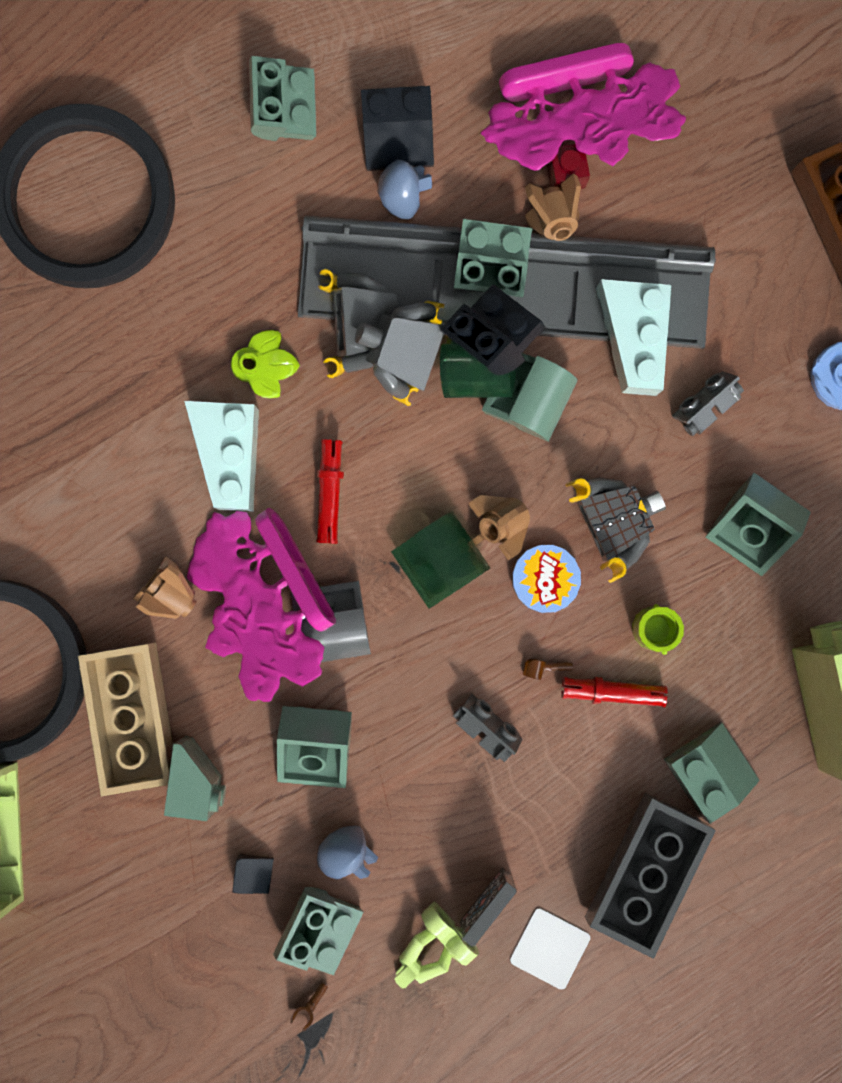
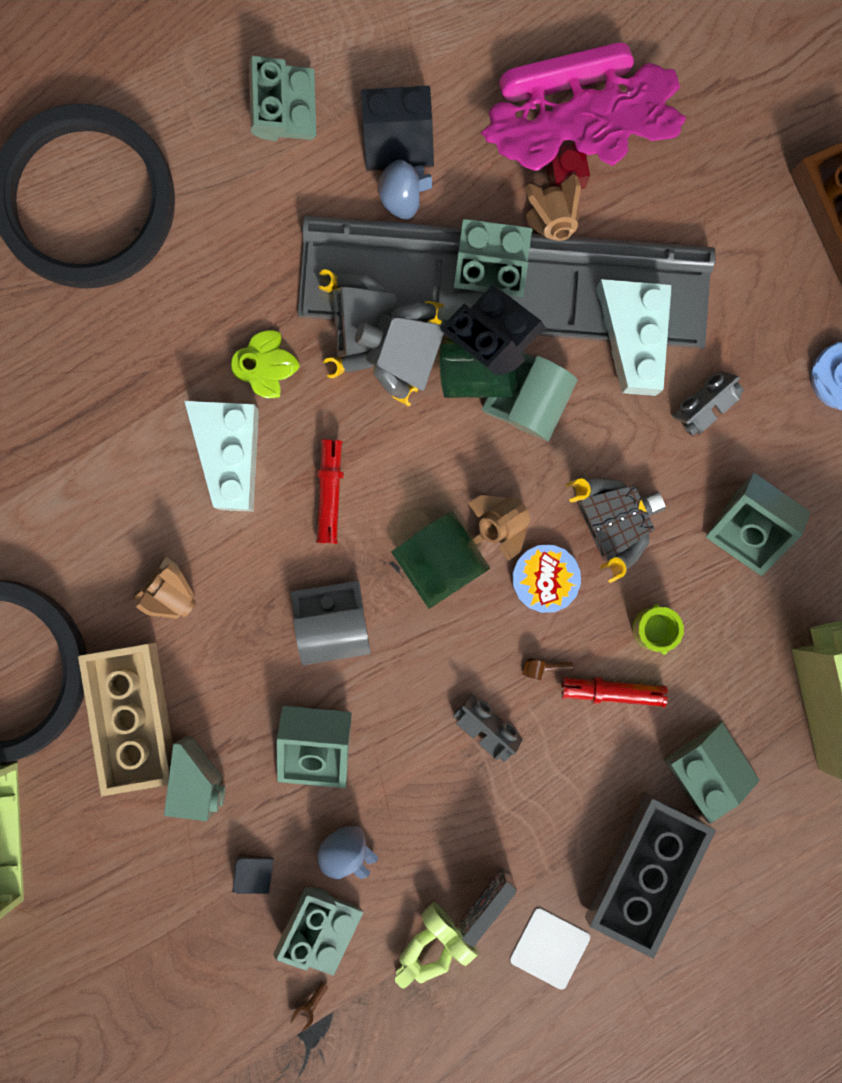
dark pink plant [186,508,336,702] -> none

